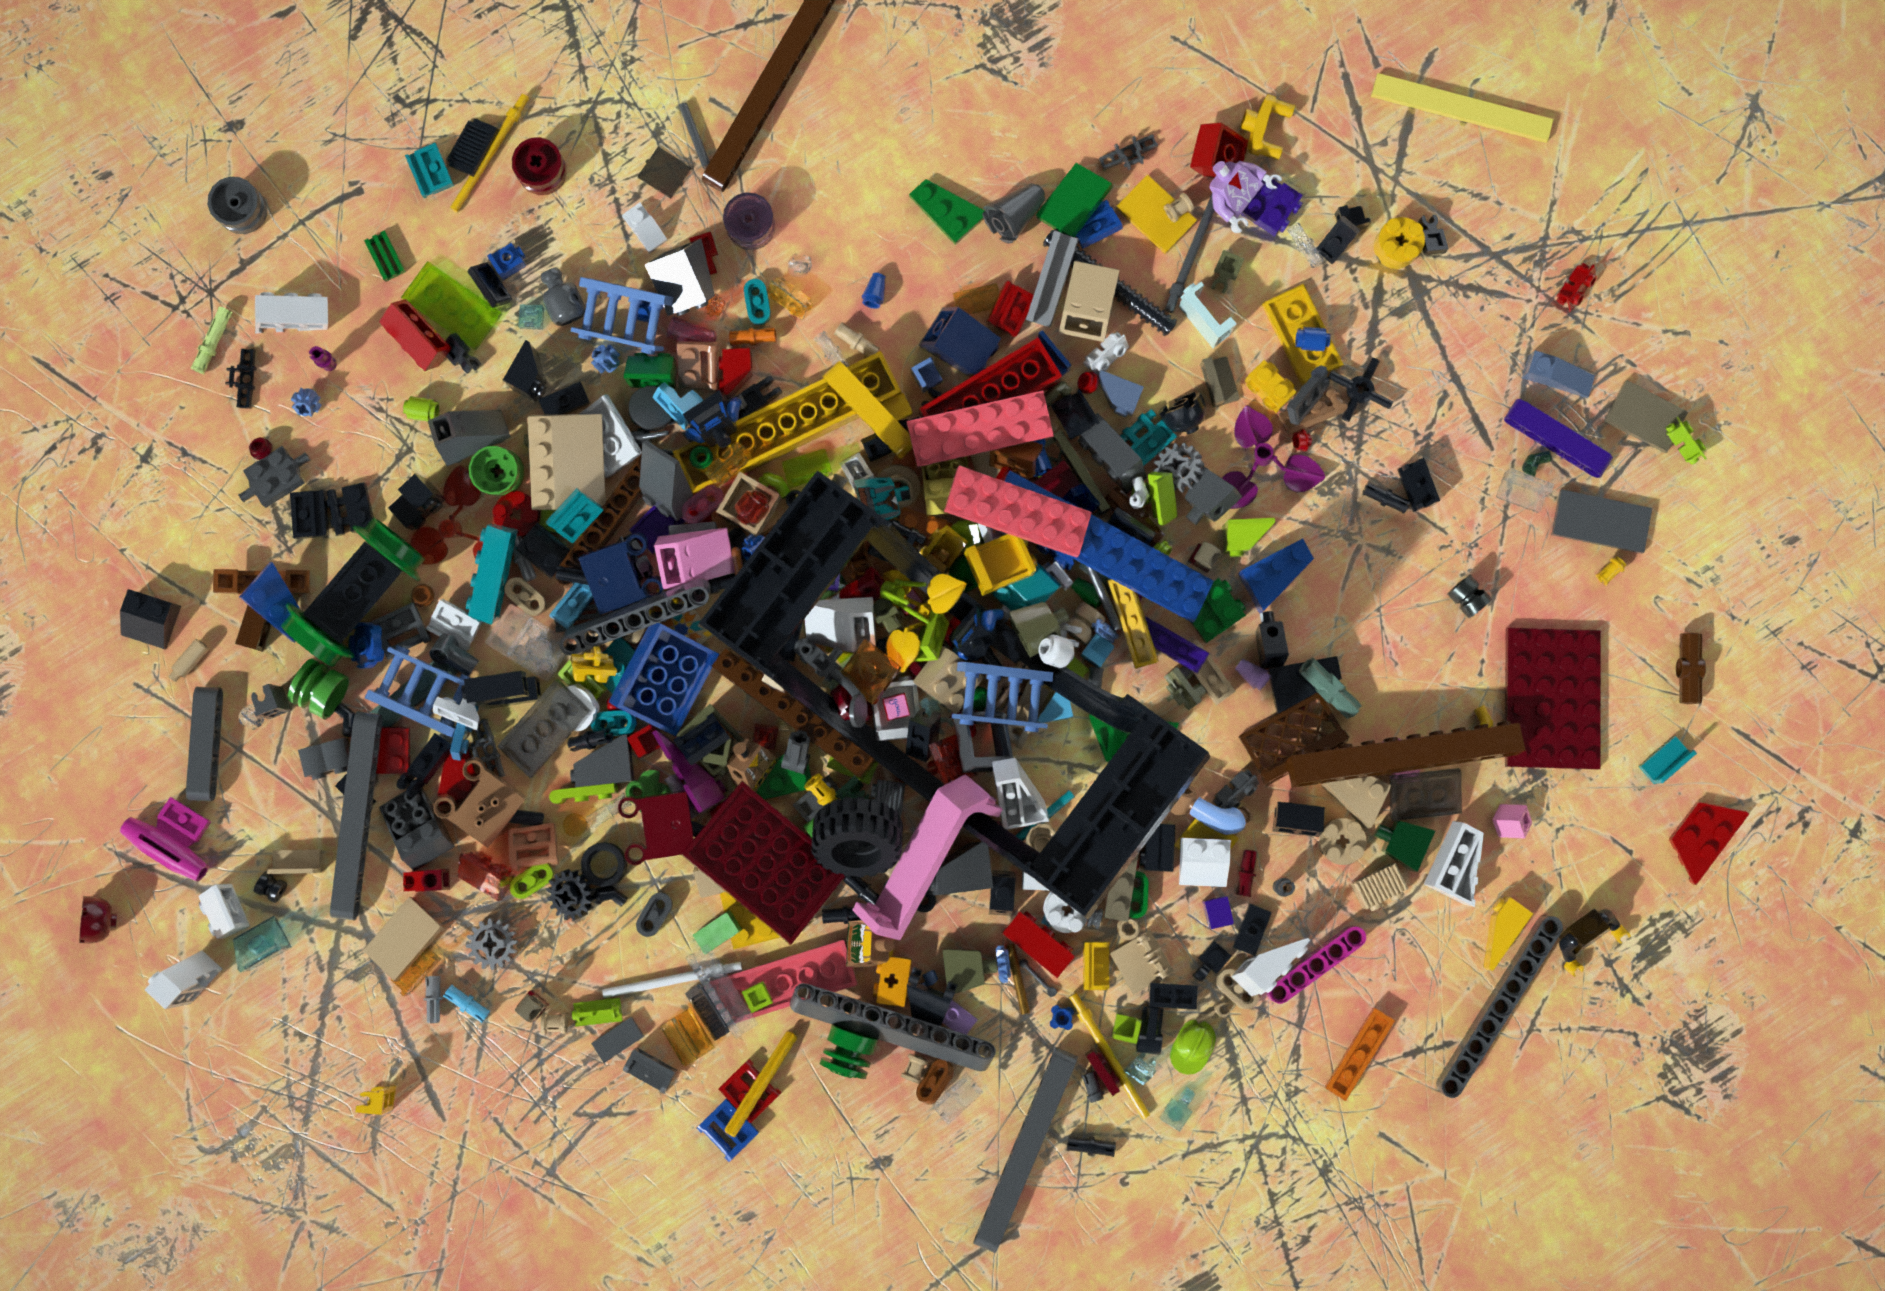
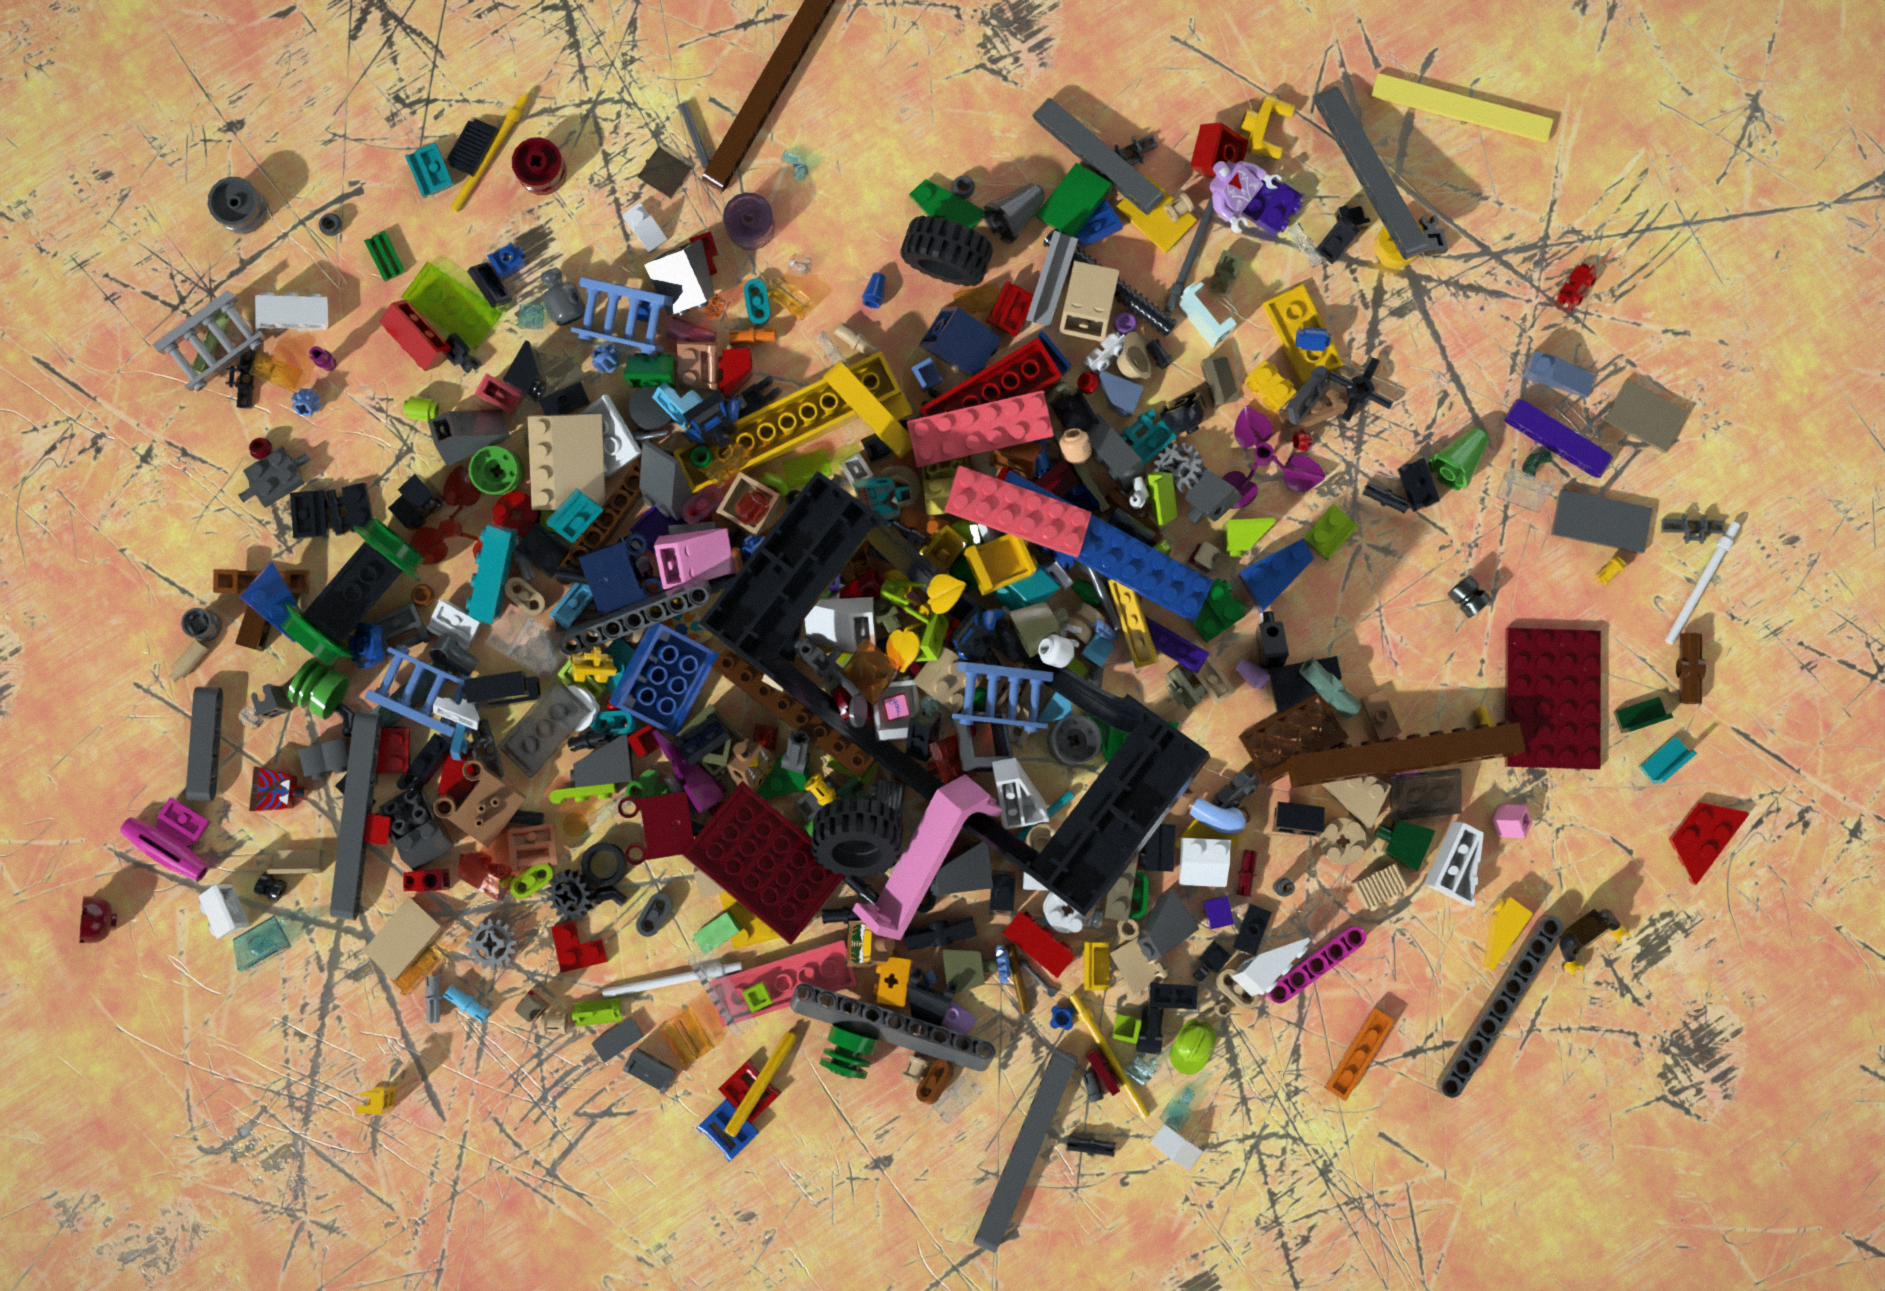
black slope [120,589,181,650] -> none
white wedge [145,950,222,1009] -> none
black window [685,983,730,1041] -> none
lime hinge [1665,417,1707,465] -> none
none -> light grey fence [152,290,267,392]
none -> dark grey wheel [181,608,222,641]
none -> clear yellow hinge [249,352,302,393]
none -> torso [249,767,308,812]
none -> dark grey plate [319,213,342,236]
none -> red panel [364,813,394,845]
none -> coral slope [475,373,523,415]
none -> red plate [551,921,608,973]
none -> clear light blue arm [781,150,808,180]
none -> black tyre [900,215,993,286]
none -> black piece [904,916,977,951]
none -> dark grey plate [952,176,975,199]
none -> dark grey beam [1032,98,1164,215]
none -> flat silver wheel [1047,715,1102,766]
none -> light nougat head [1059,428,1092,465]
none -> medium lavender tile [1114,312,1137,336]
none -> tan piece [1117,331,1151,381]
none -> dark grey slope [1137,889,1199,962]
none -> black pin [1146,339,1172,369]
none -> white slope [1150,1123,1203,1171]
none -> lime plate [1303,504,1359,561]
none -> dark grey beam [1314,85,1428,260]
none -> medium nougat plate [1361,690,1402,742]
none -> bright green cone [1428,428,1489,491]
none -> dark green panel [1614,697,1673,734]
none -> dark grey piece [1661,514,1724,544]
none -> white bar [1665,521,1741,645]

